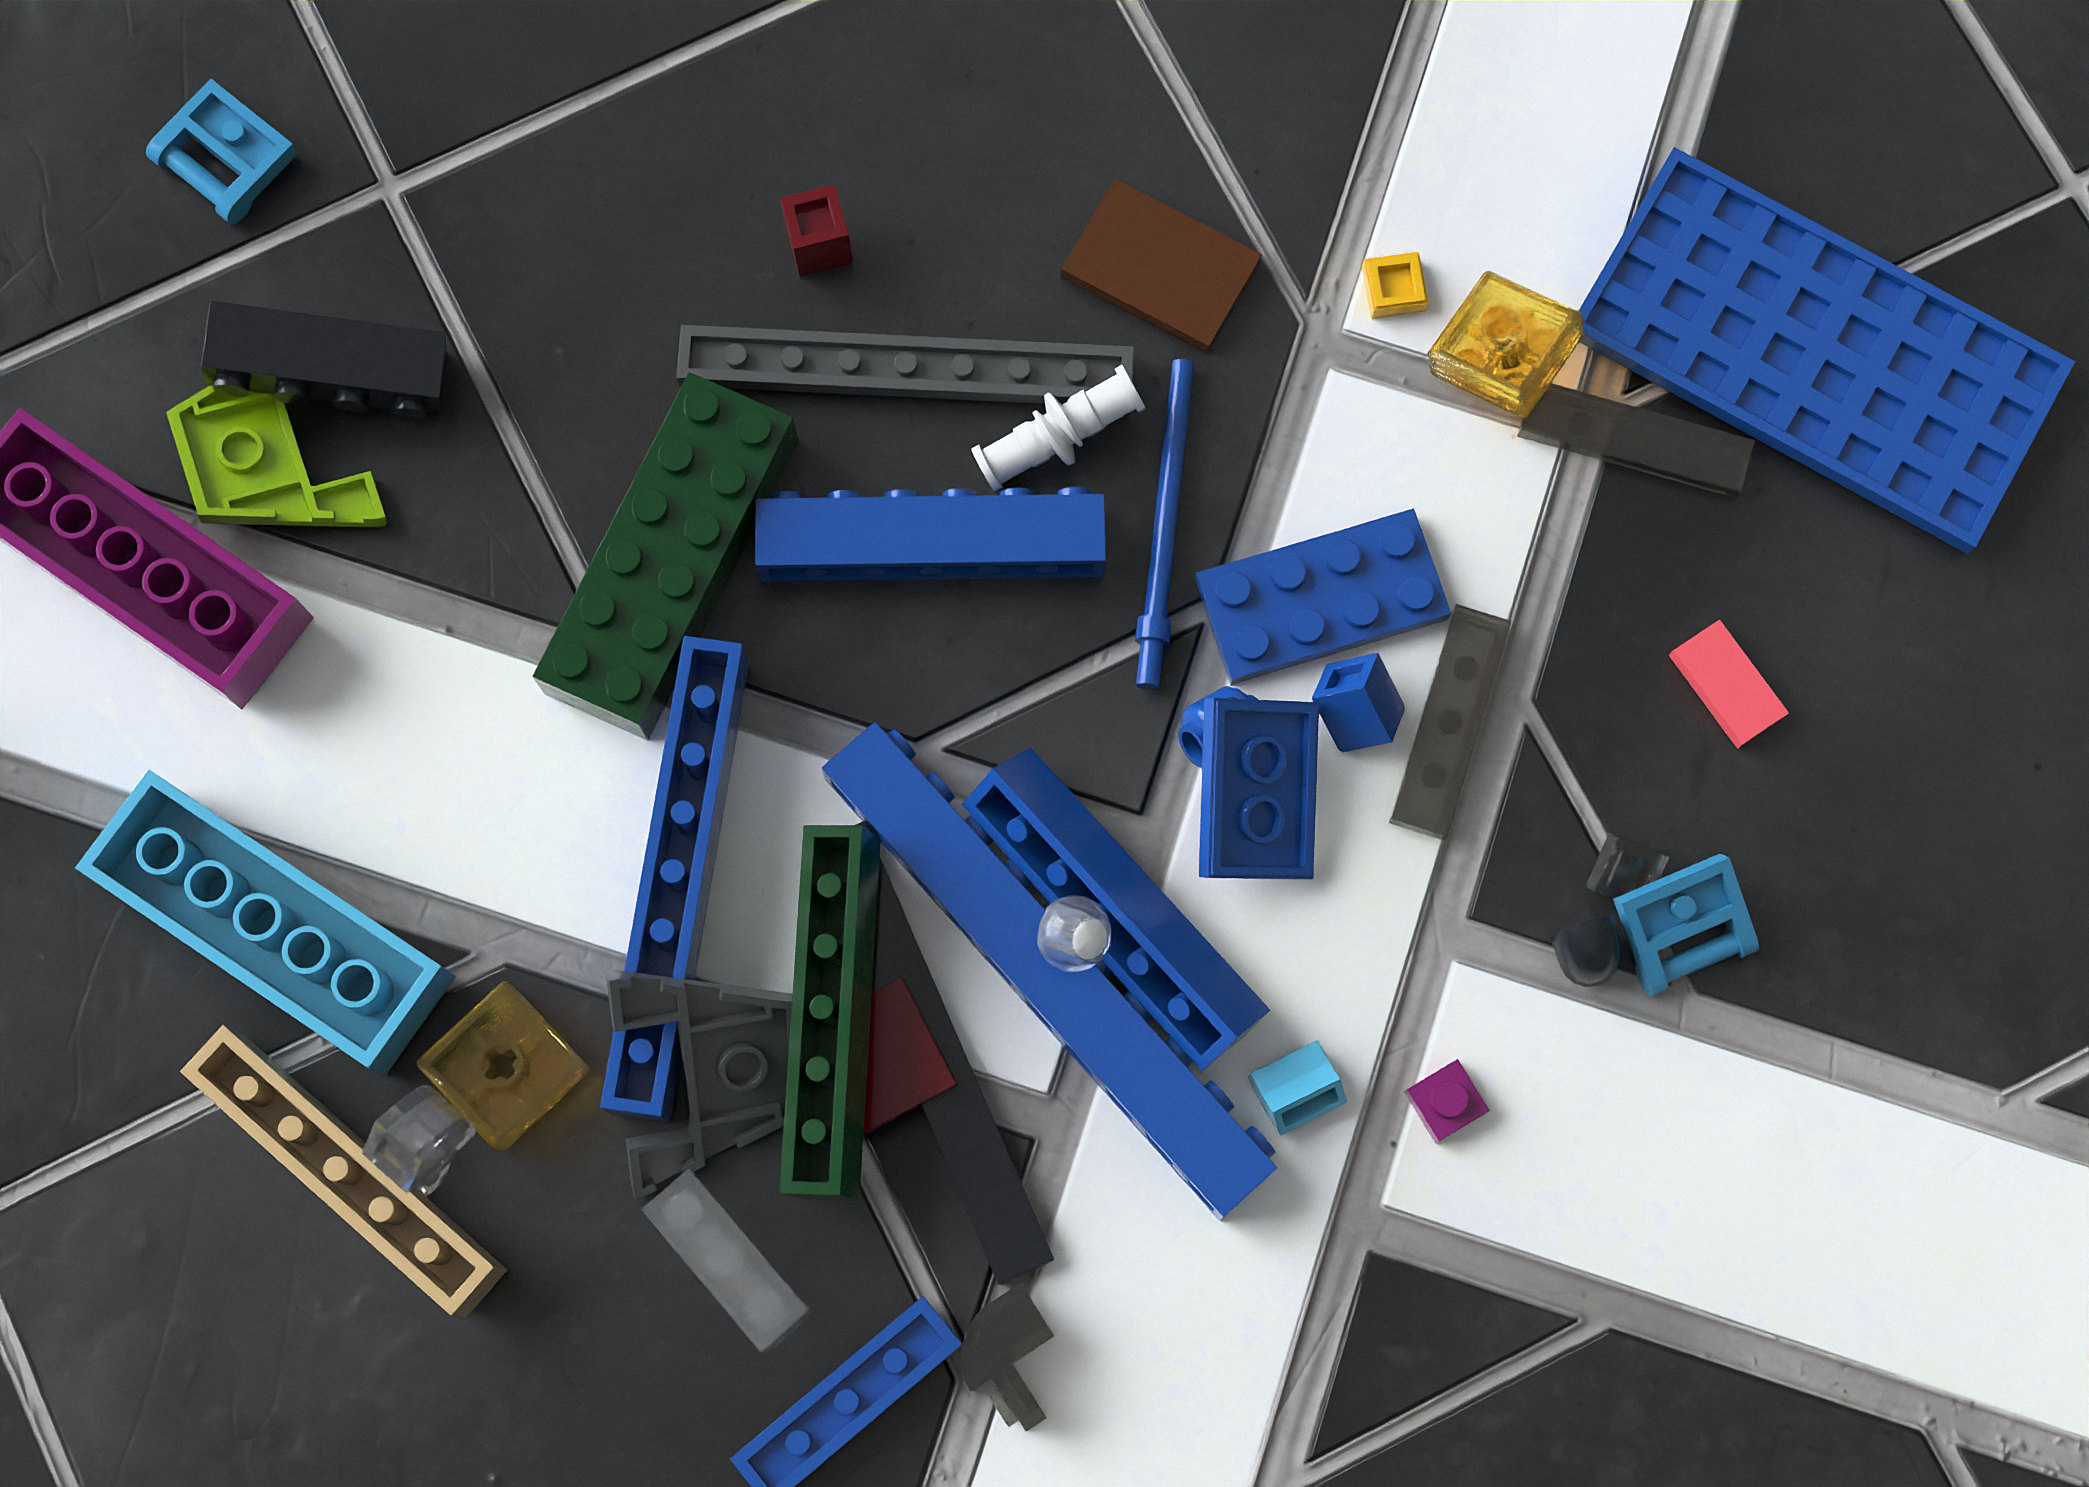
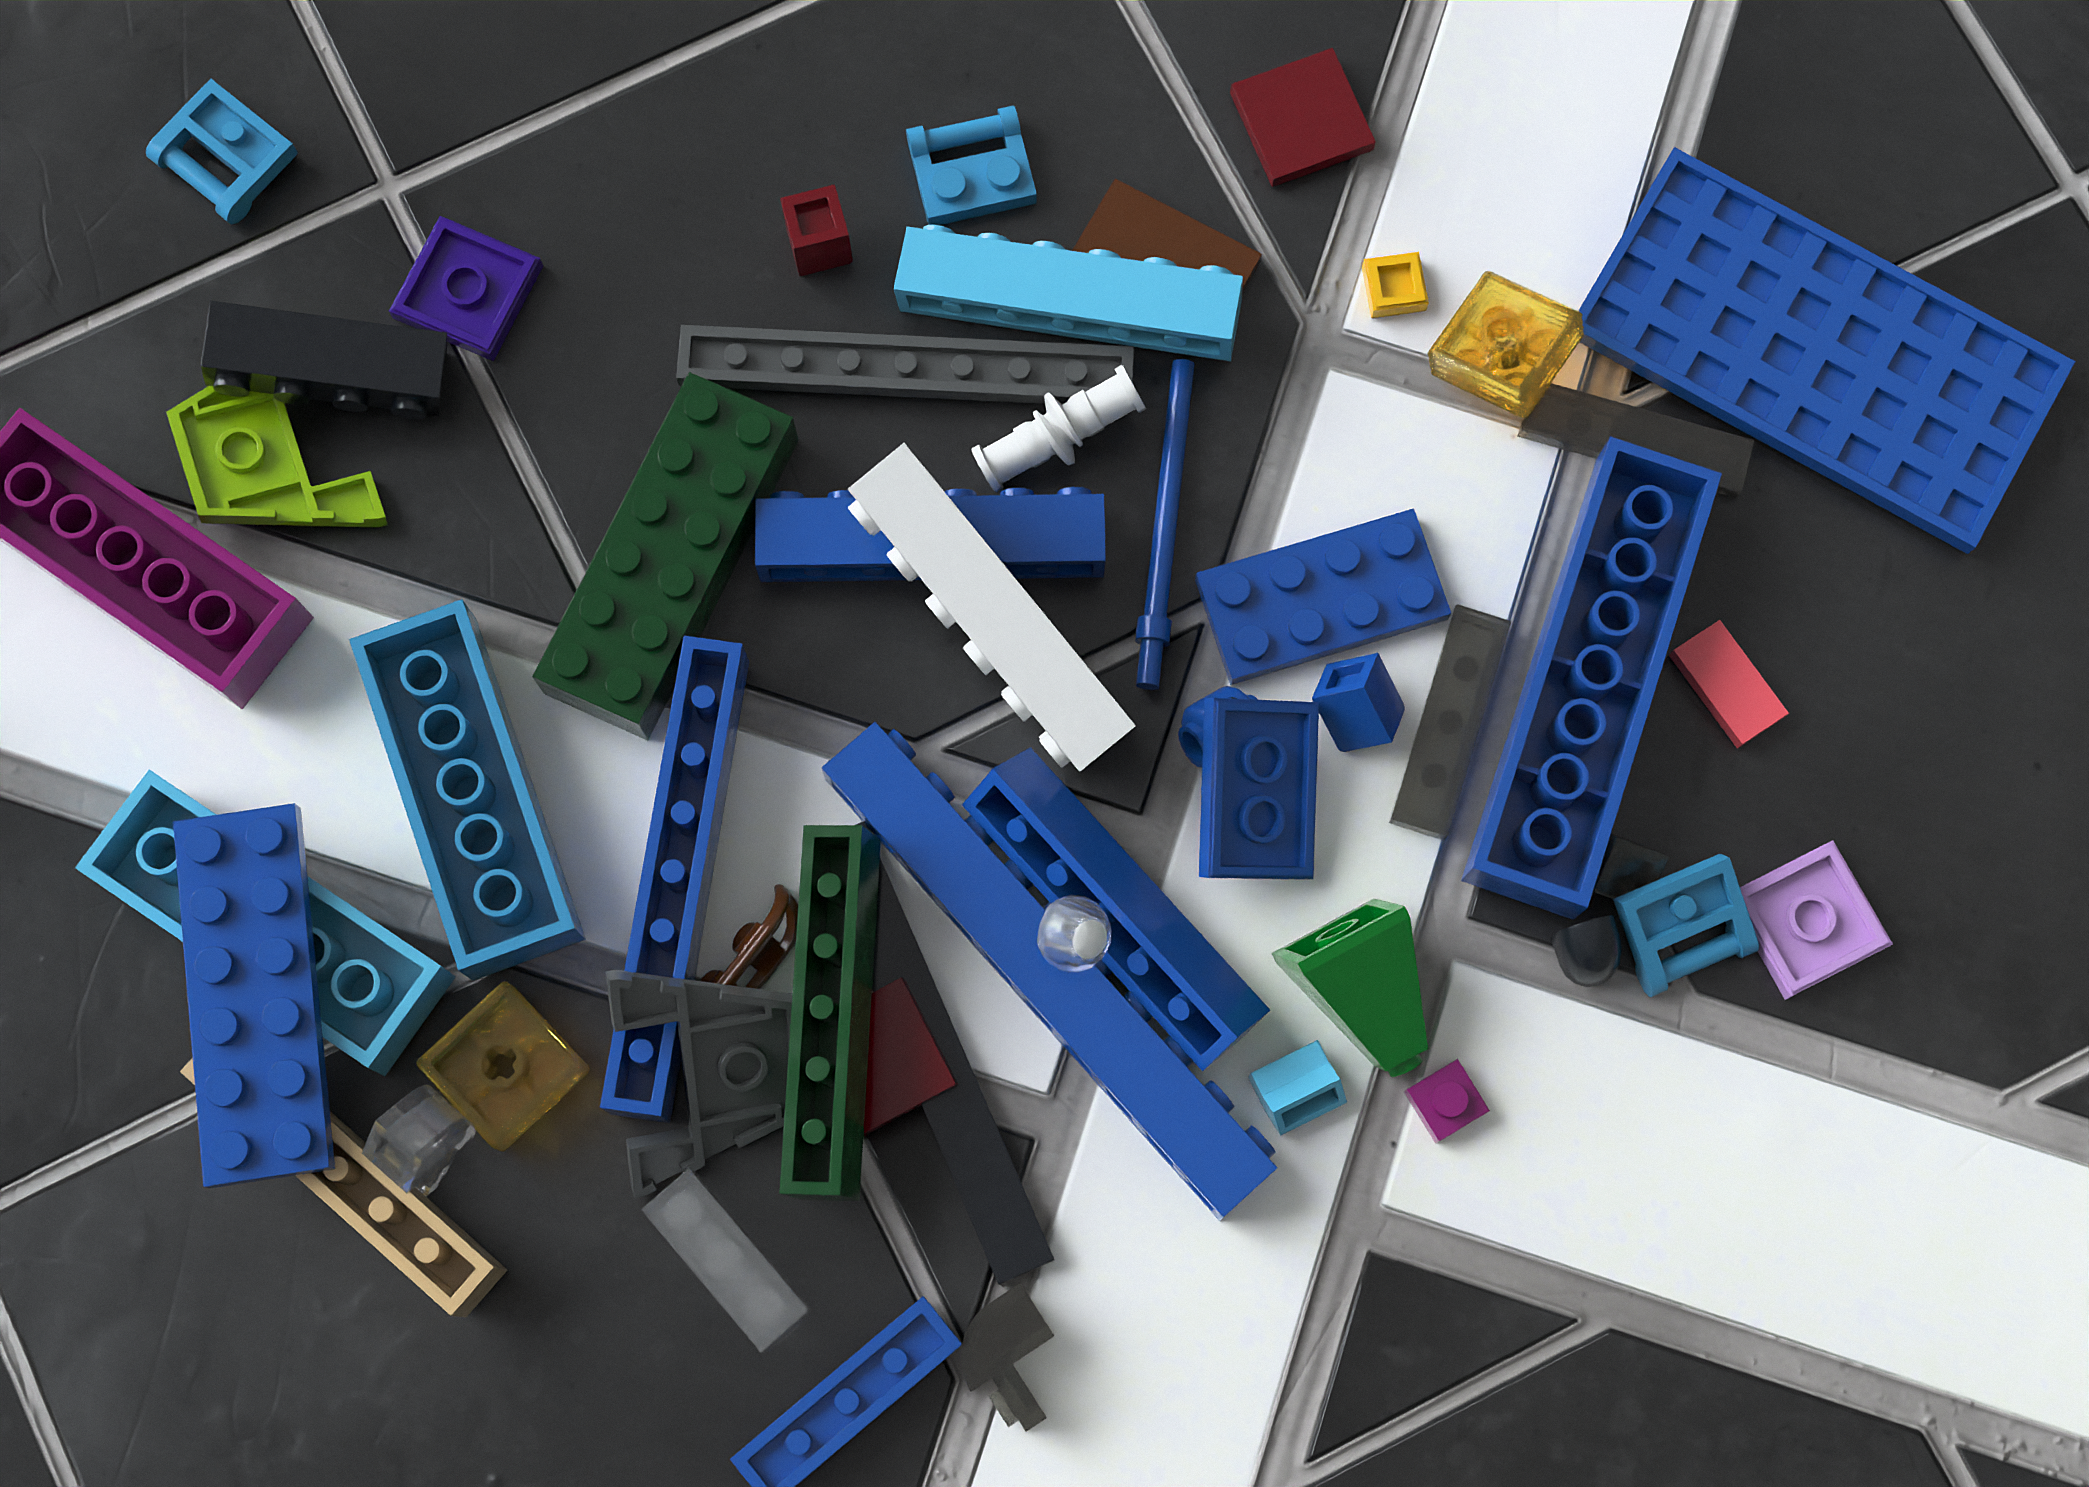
none -> blue plate [173,803,335,1188]
none -> dark azure brick [349,599,586,981]
none -> dark purple tile [389,216,543,362]
none -> reddish brown piece [700,884,798,989]
none -> white brick [848,443,1136,772]
none -> medium azure brick [894,225,1243,361]
none -> dark azure plate [906,105,1037,225]
none -> dark red tile [1230,48,1376,187]
none -> green slope [1271,899,1428,1077]
none -> blue brick [1461,436,1722,920]
none -> lavender tile [1740,840,1893,1000]

